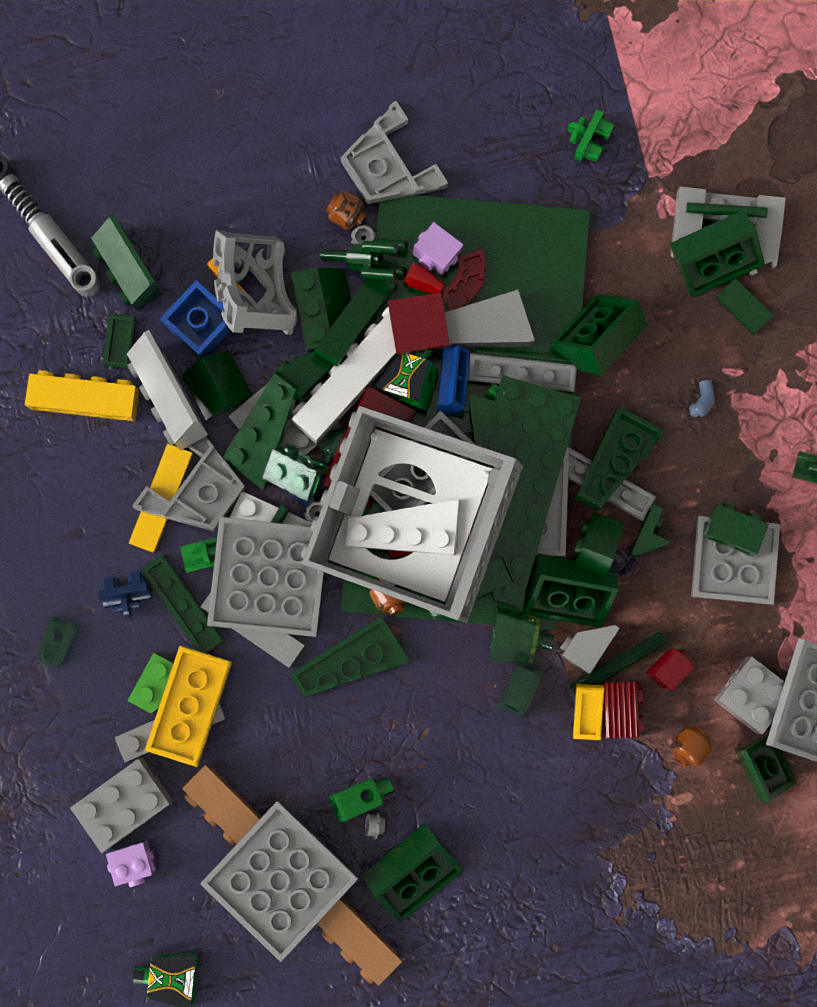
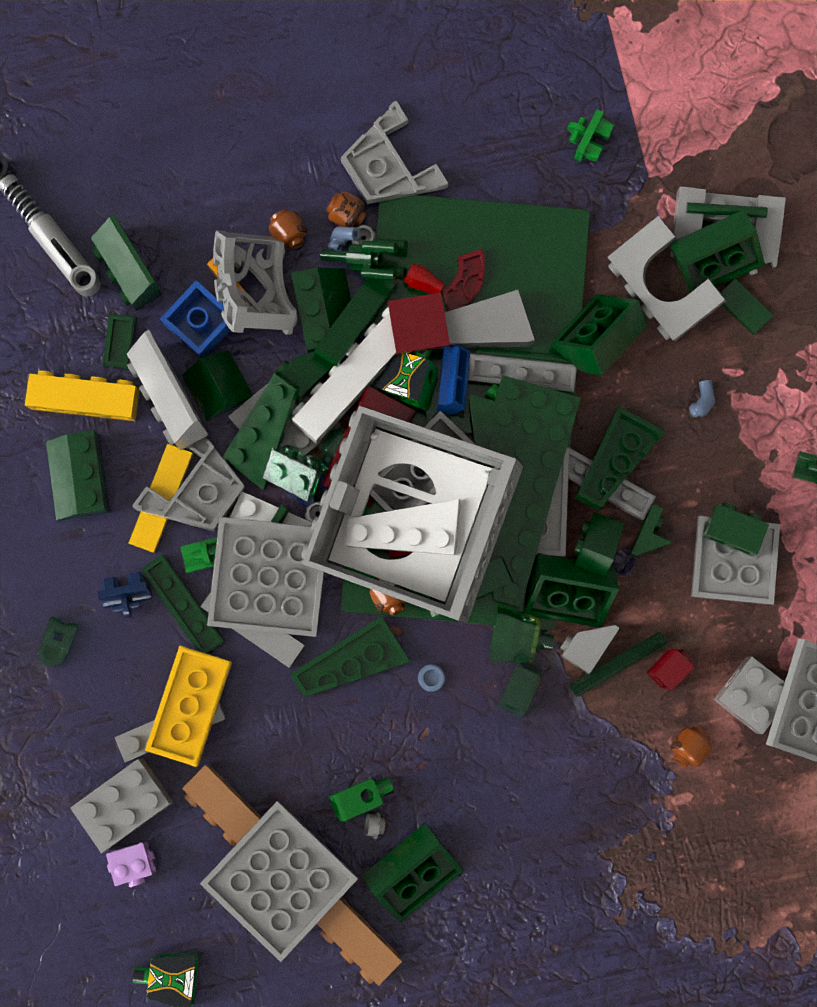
bright green wing [128,653,174,714] -> none
lavender head [412,222,463,277] -> none
yellow tile [573,684,604,740] -> none
dark red brick [602,682,644,738] -> none
dark green slope [735,735,797,803] -> none
none -> dark green slope [46,430,110,521]
none -> dark orange head [268,209,308,250]
none -> sand blue arm [328,226,360,251]
none -> sand blue tile [418,664,445,692]
none -> light grey arch [608,216,726,341]

